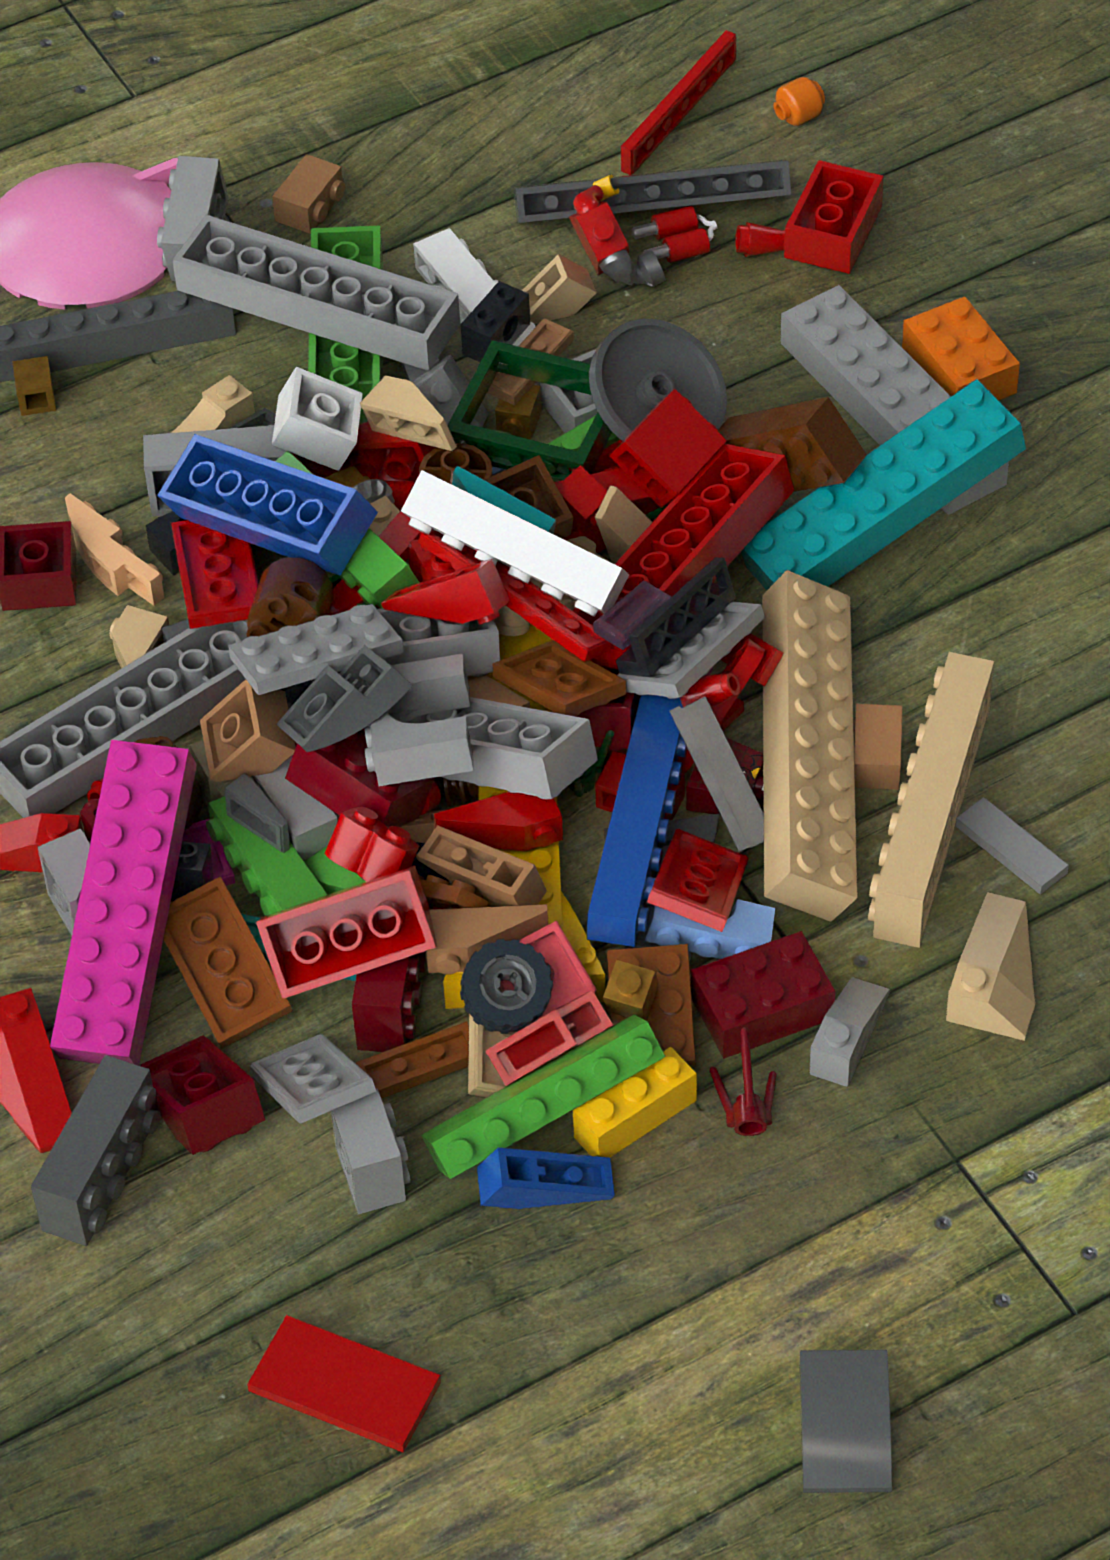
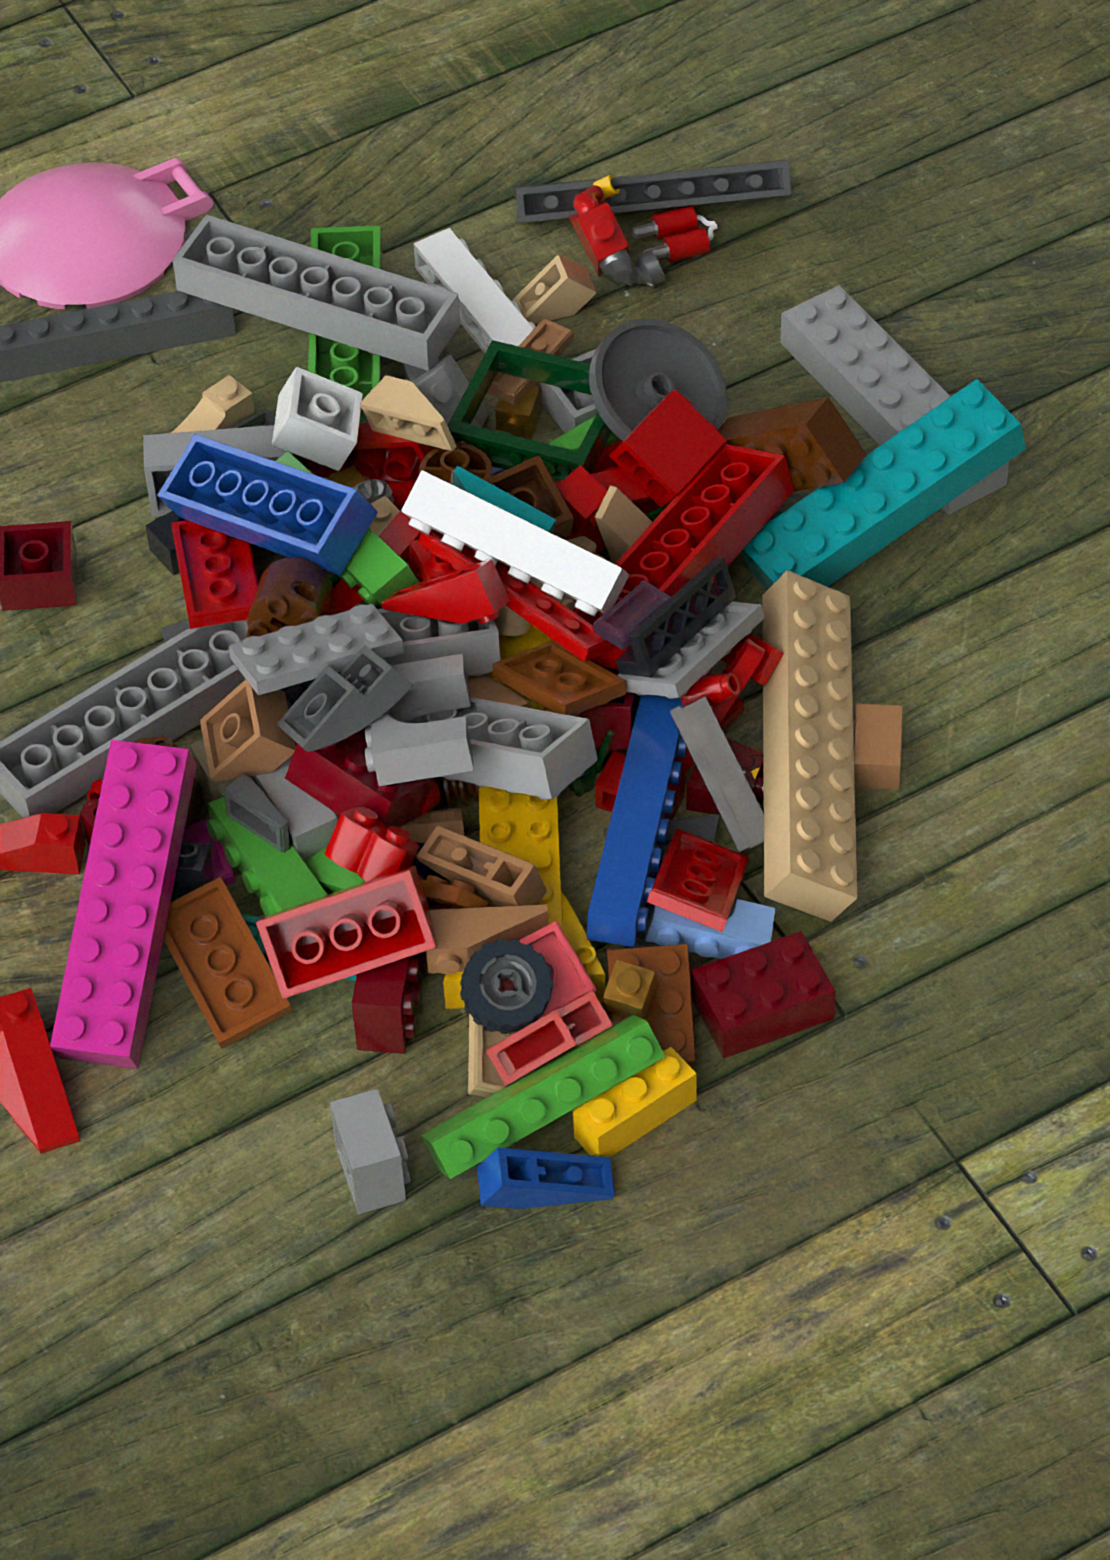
pearl gold brick [12,356,56,416] -> none
dark grey brick [31,1055,161,1246] -> none
light grey slope [38,829,91,936] -> none
light nougat slope [65,493,165,606] -> none
tan slope [110,605,169,669] -> none
dark red slope [138,1035,266,1155] -> none
light grey brick [157,156,229,281] -> none
red tile [247,1315,441,1453] -> none
light grey tile [249,1034,376,1124] -> none
medium nougat brick [272,154,345,234] -> none
dark orange plate [355,1021,469,1099] -> none
red slope [433,792,563,851] -> none
black brick [460,281,530,362] -> none
red tile [621,30,736,175] -> none
dark red plant [709,1028,777,1136] -> none
red cone [735,222,785,257] -> none
orange head [774,77,825,126] -> none
red brick [784,160,884,274] -> none
dark grey slope [799,1350,892,1493] -> none
light grey slope [810,977,890,1087] -> none
tan brick [868,652,994,948] -> none
orange brick [902,296,1020,401] -> none
tan wedge [946,892,1035,1041] -> none
light grey tile [956,797,1069,895] -> none

